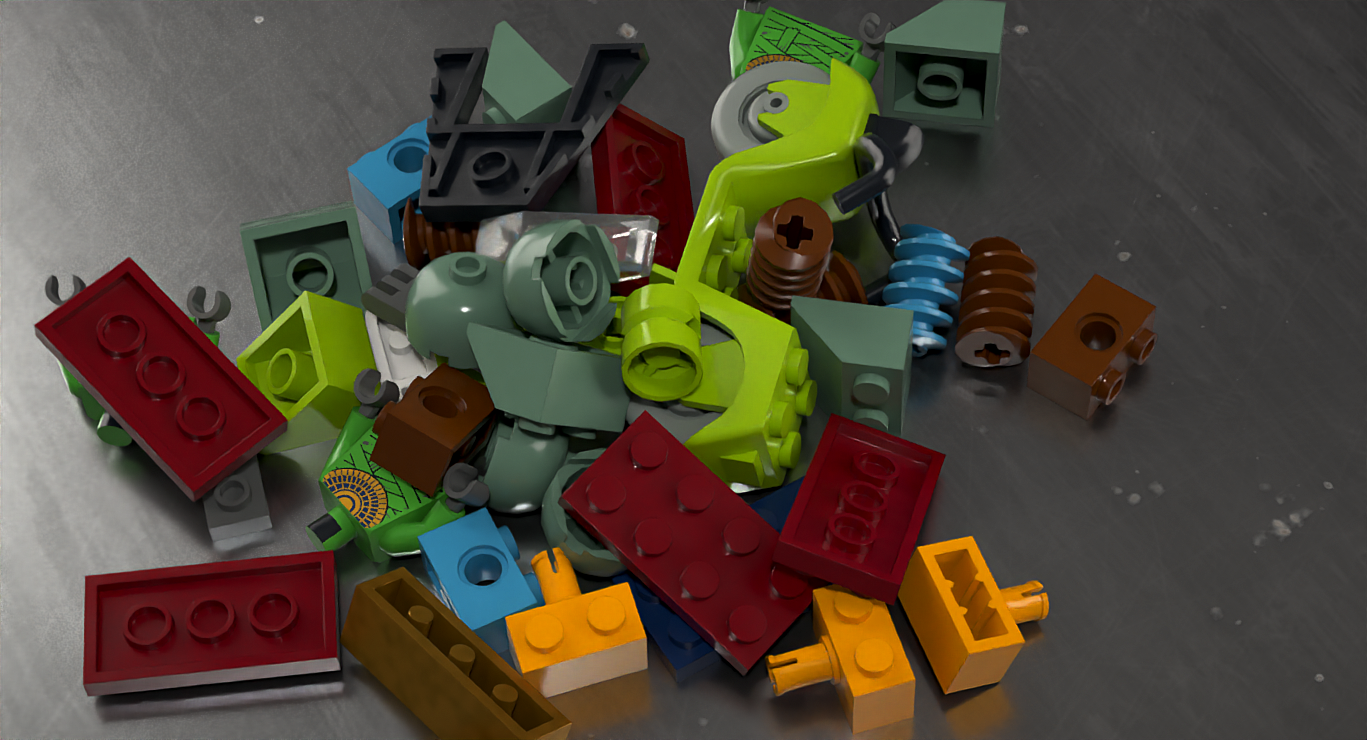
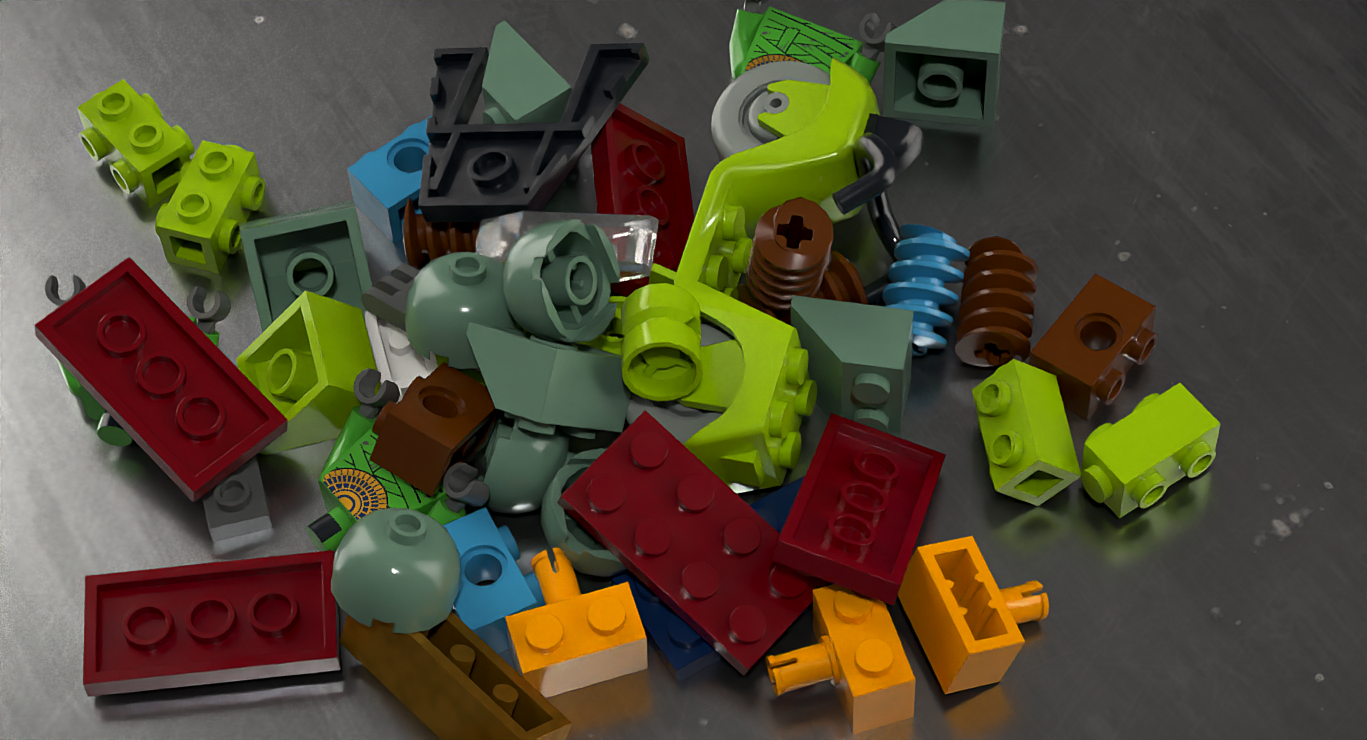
none -> lime brick [77,79,195,208]
none -> lime brick [155,140,265,274]
none -> sand green cylinder [331,508,461,634]
none -> lime brick [972,359,1081,506]
none -> lime brick [1081,383,1221,518]

